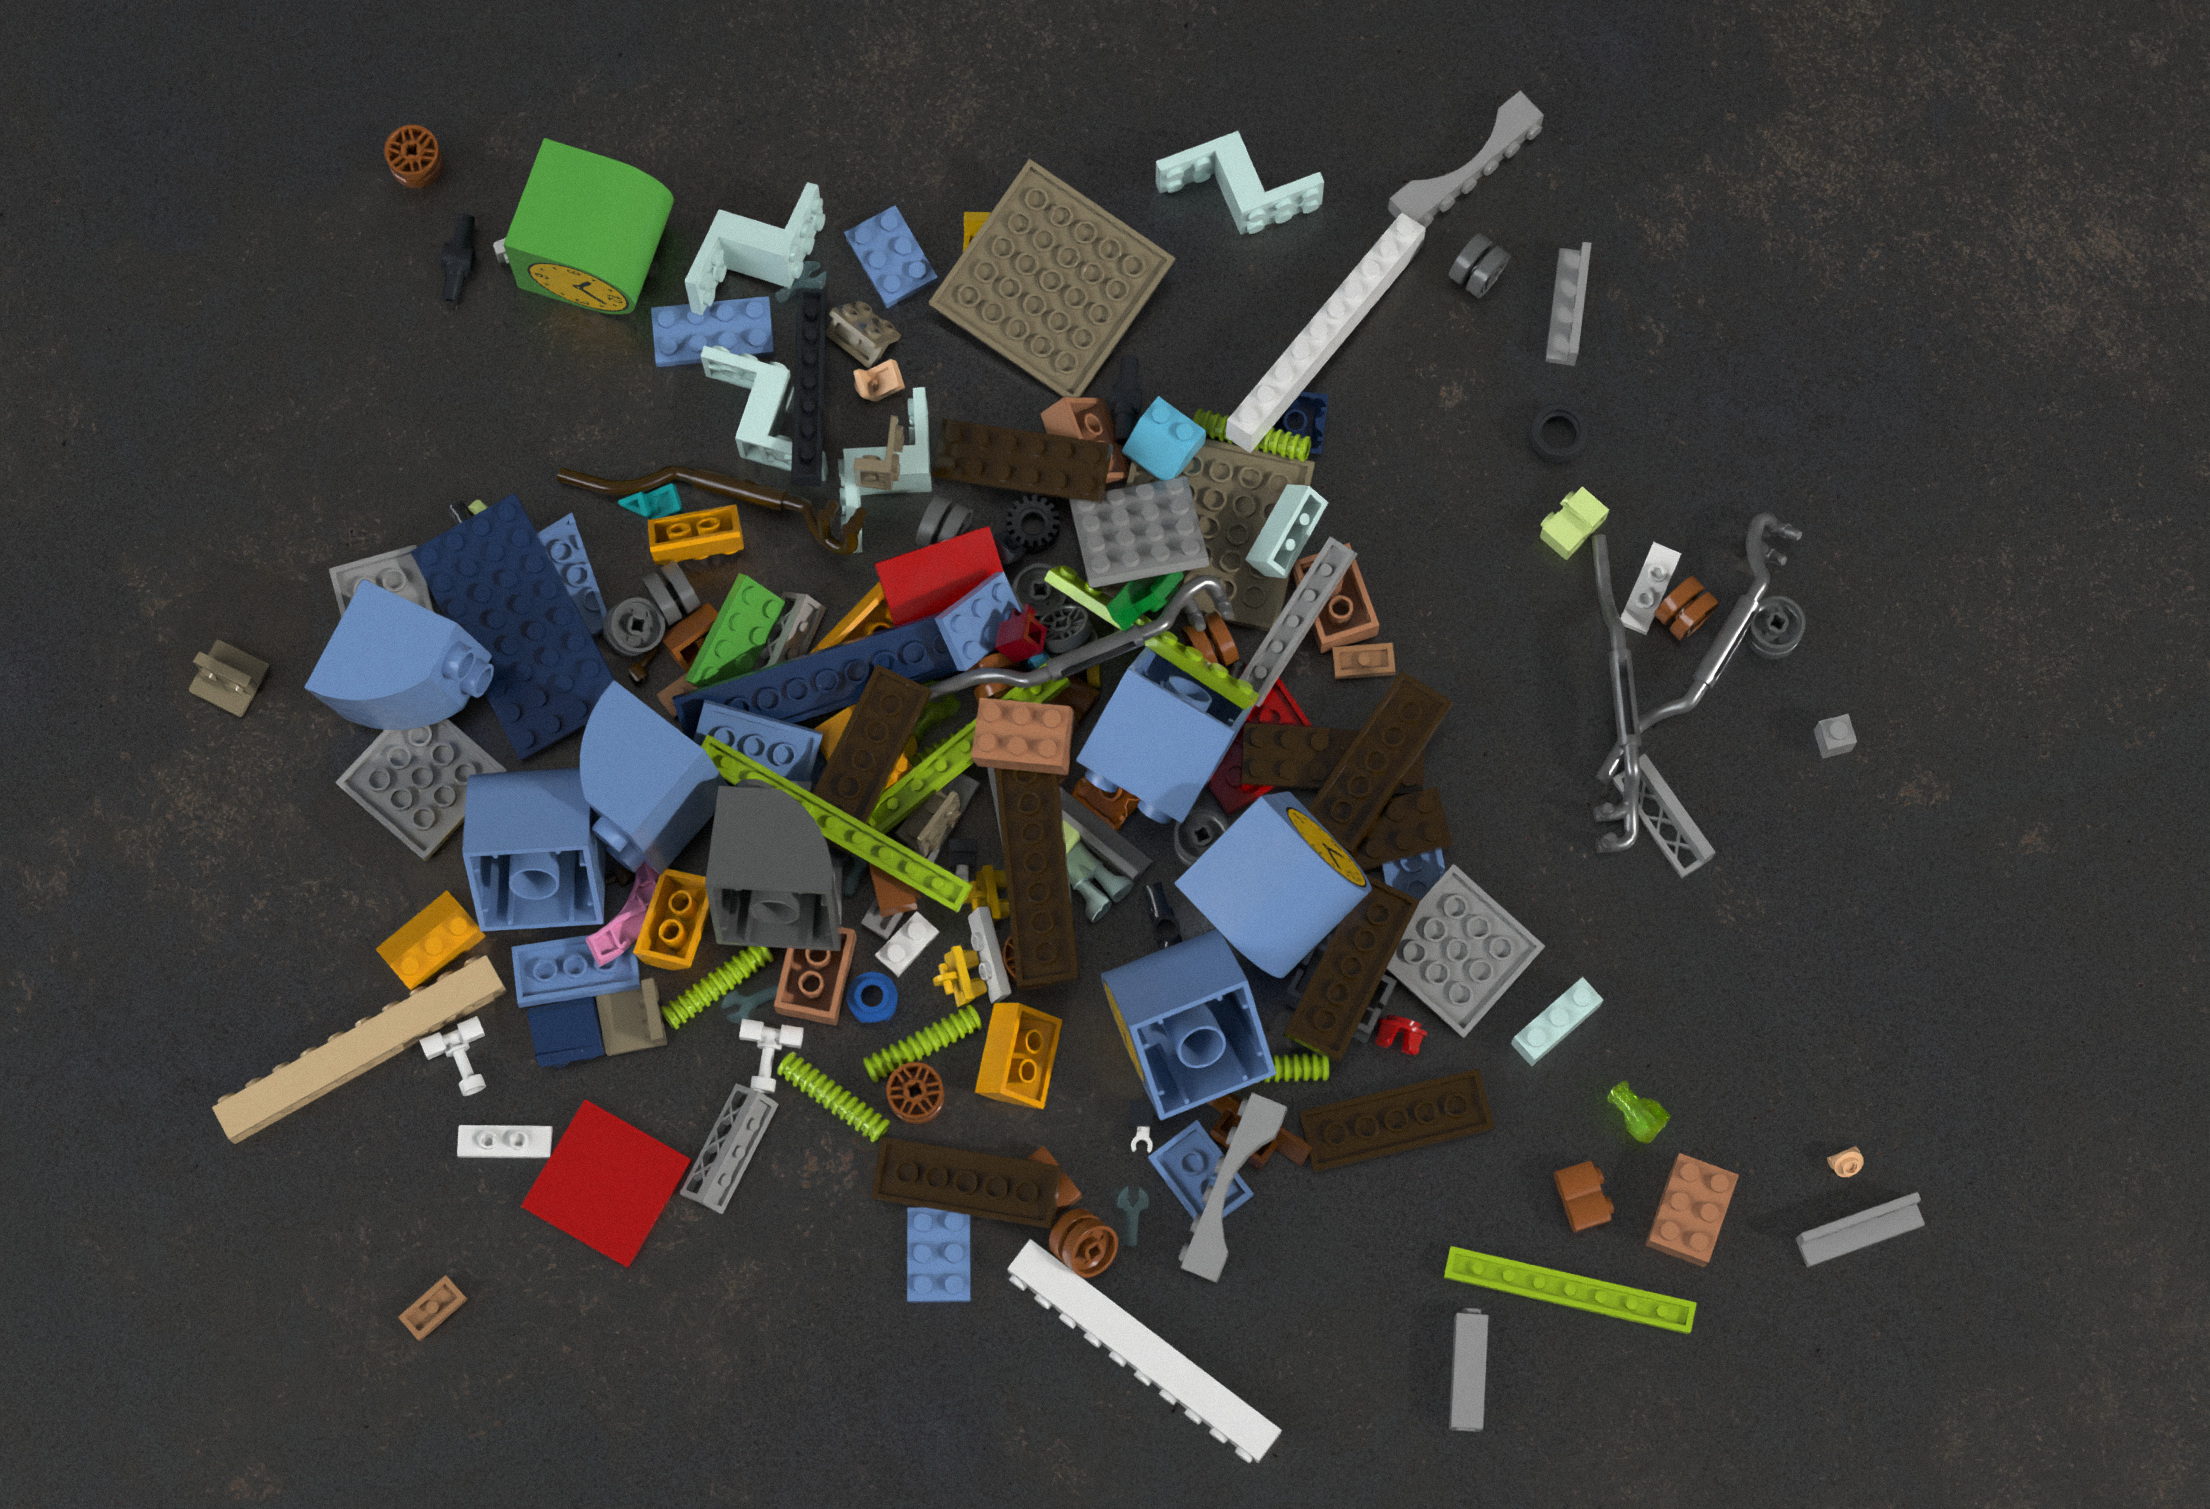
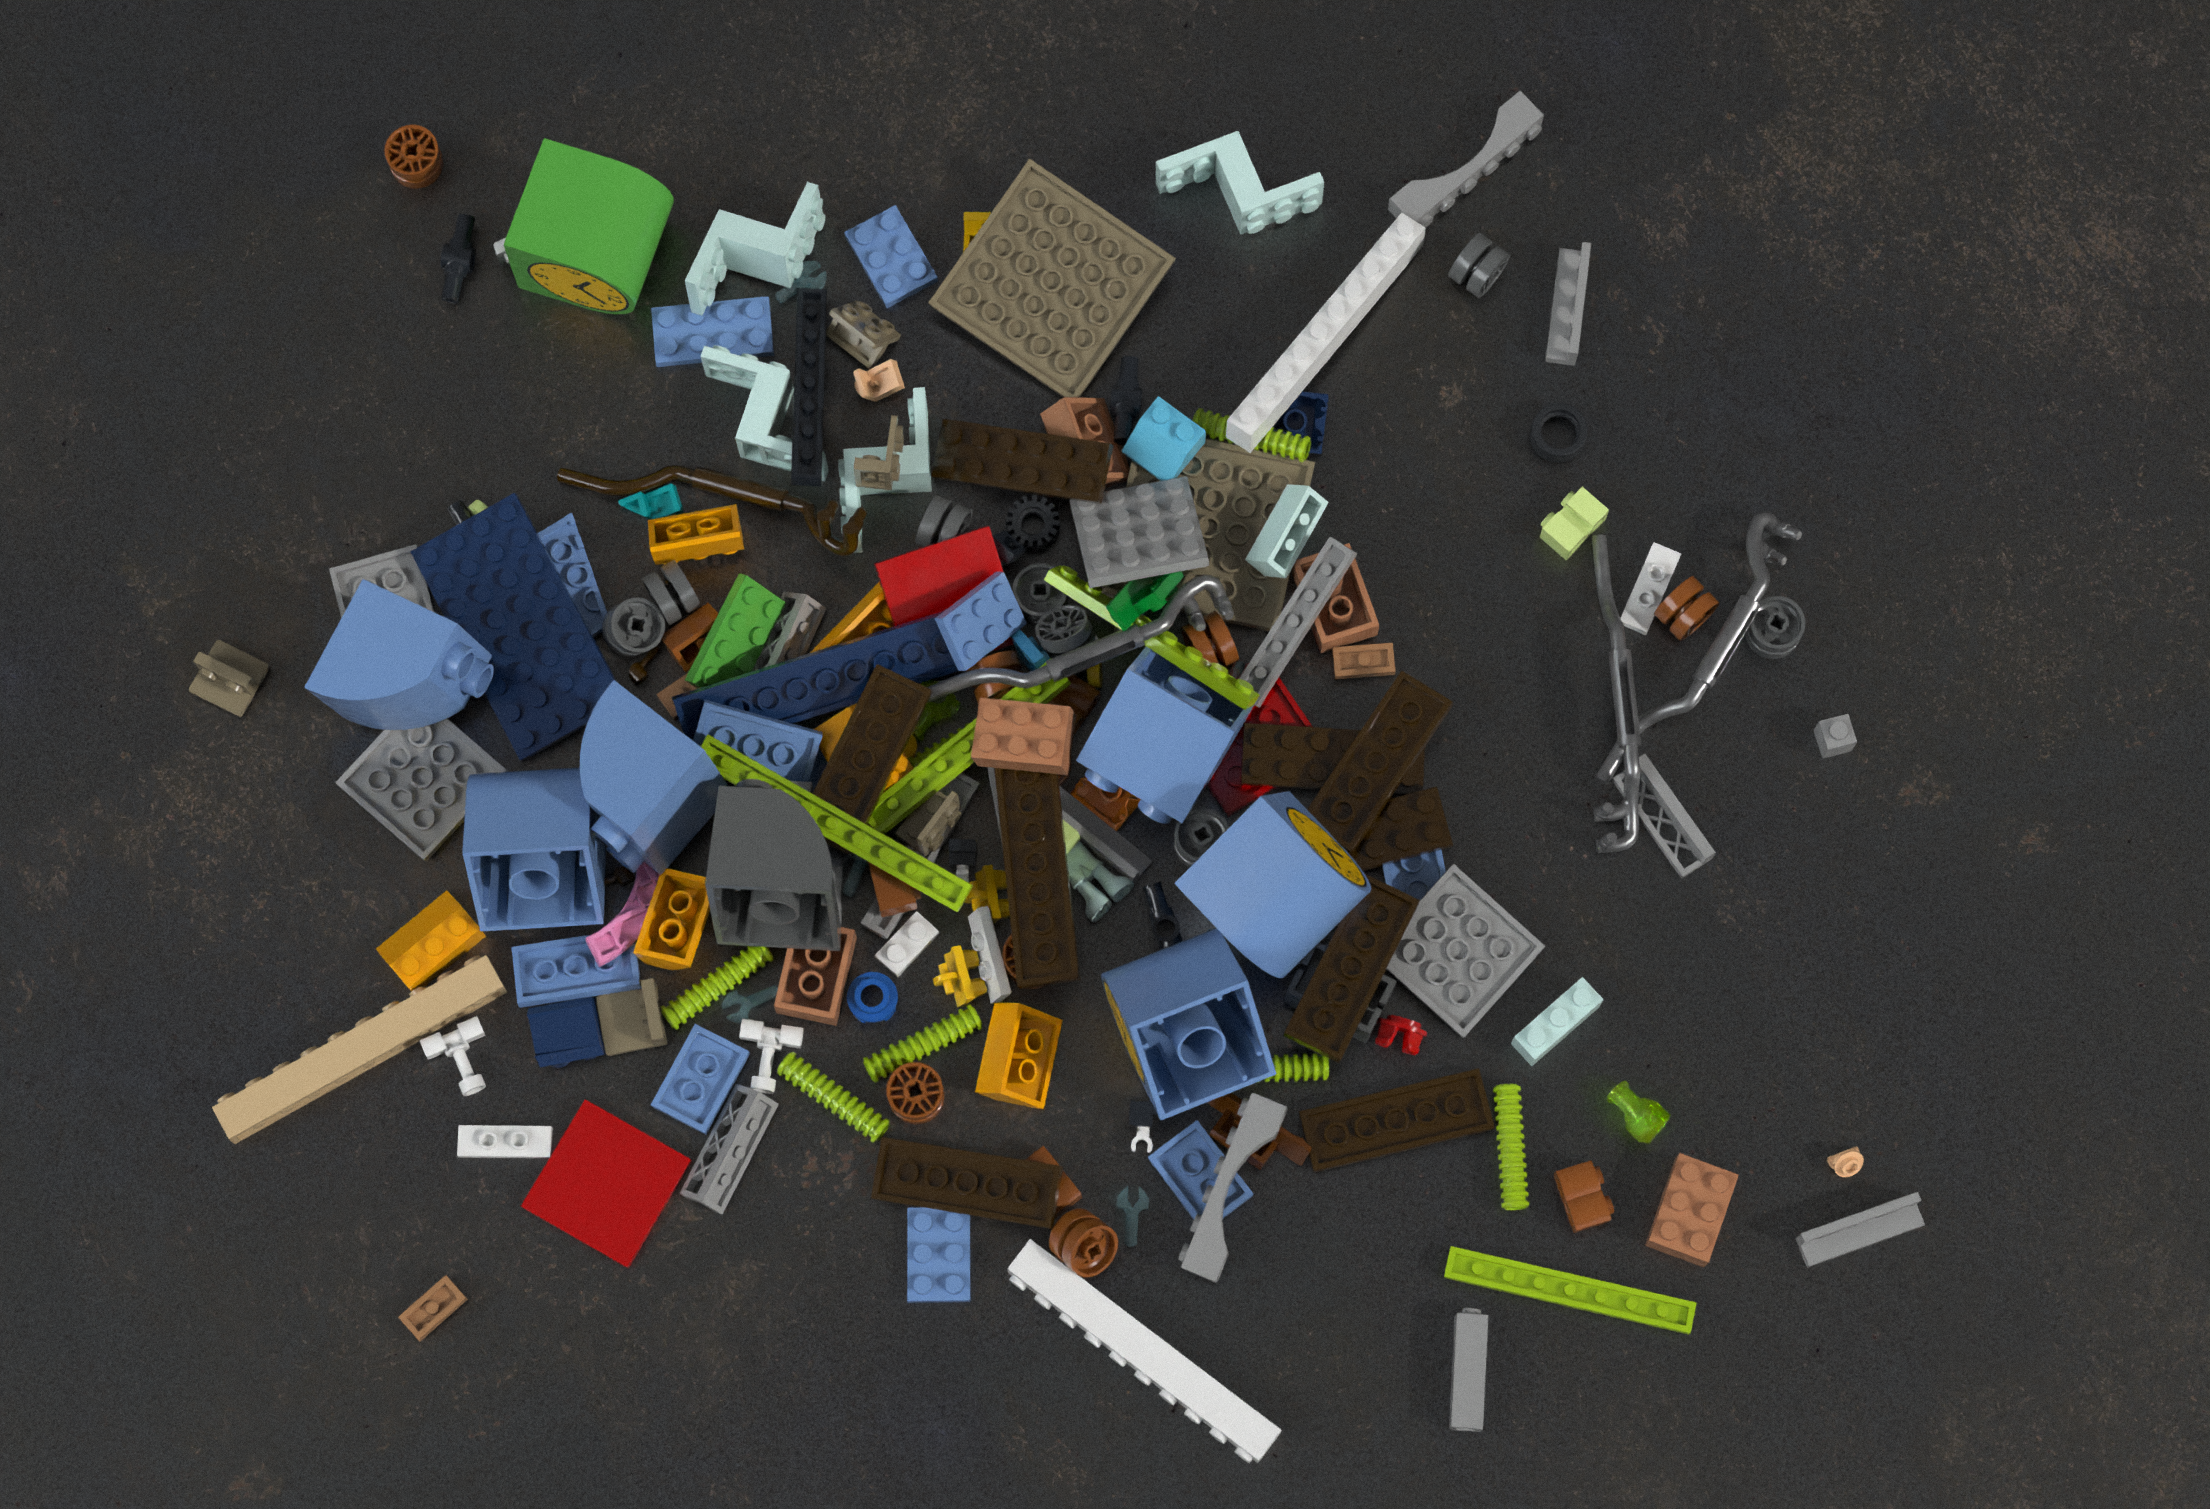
dark red brick [995,603,1047,663] -> none
none -> medium blue plate [651,1024,750,1135]
none -> lime piece [1493,1084,1529,1210]

